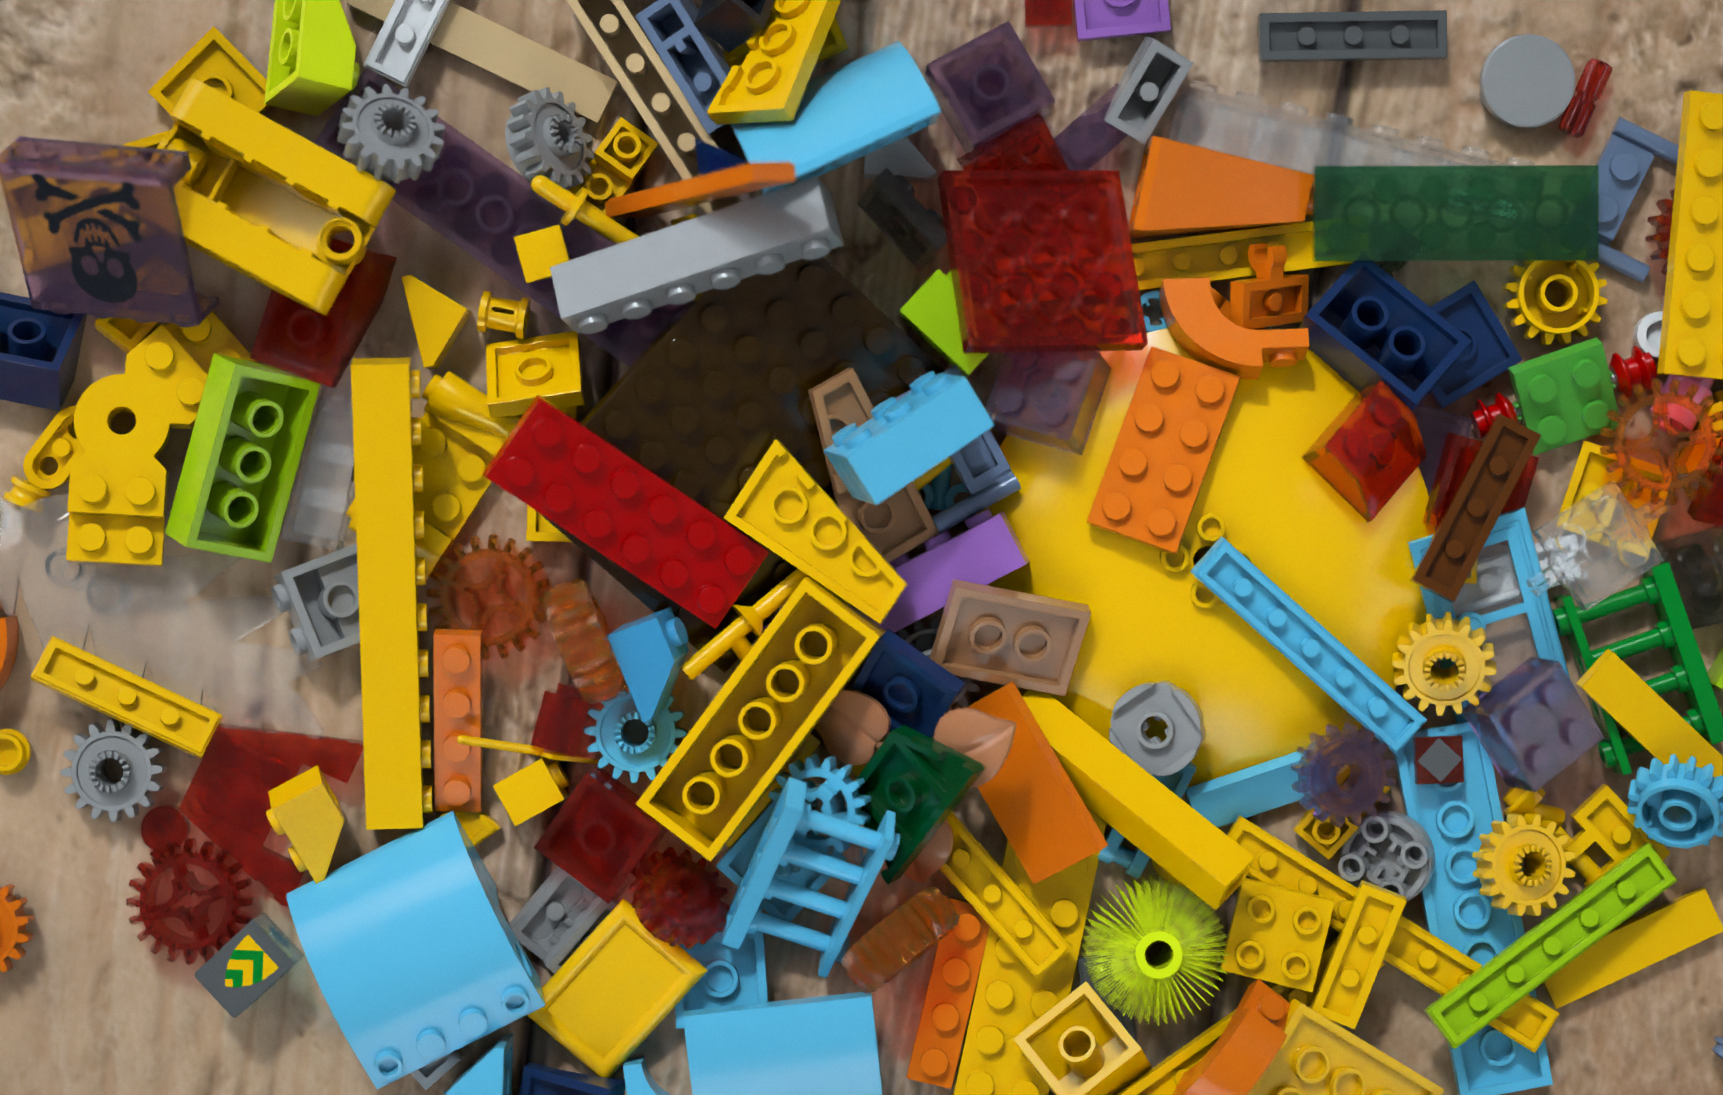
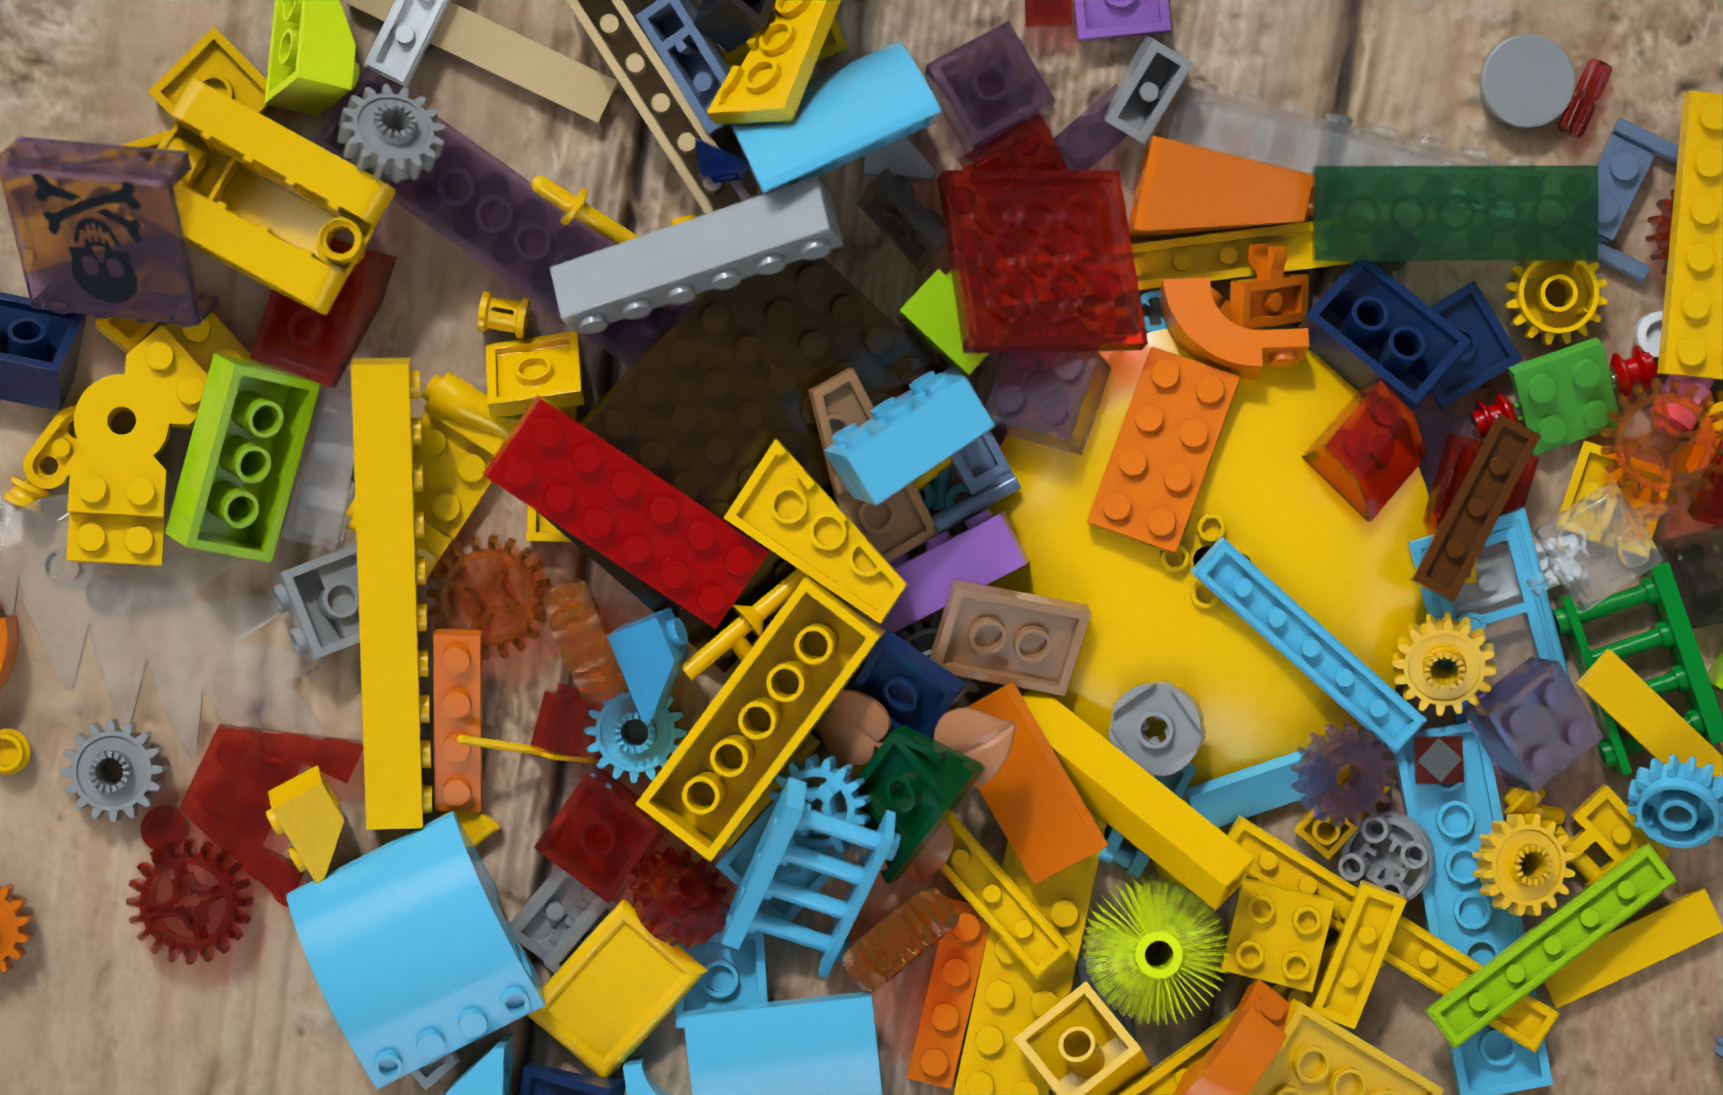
yellow tile [30,636,223,759] -> none
piece [195,912,305,1018] -> none
yellow slope [401,275,472,370] -> none
yellow brick [493,757,570,826] -> none
light grey gear [505,87,594,190] -> none
yellow tile [514,225,570,284] -> none
yellow slope [568,117,659,215] -> none
orange tile [605,162,796,218] -> none
dark grey plate [1258,10,1447,62] -> none

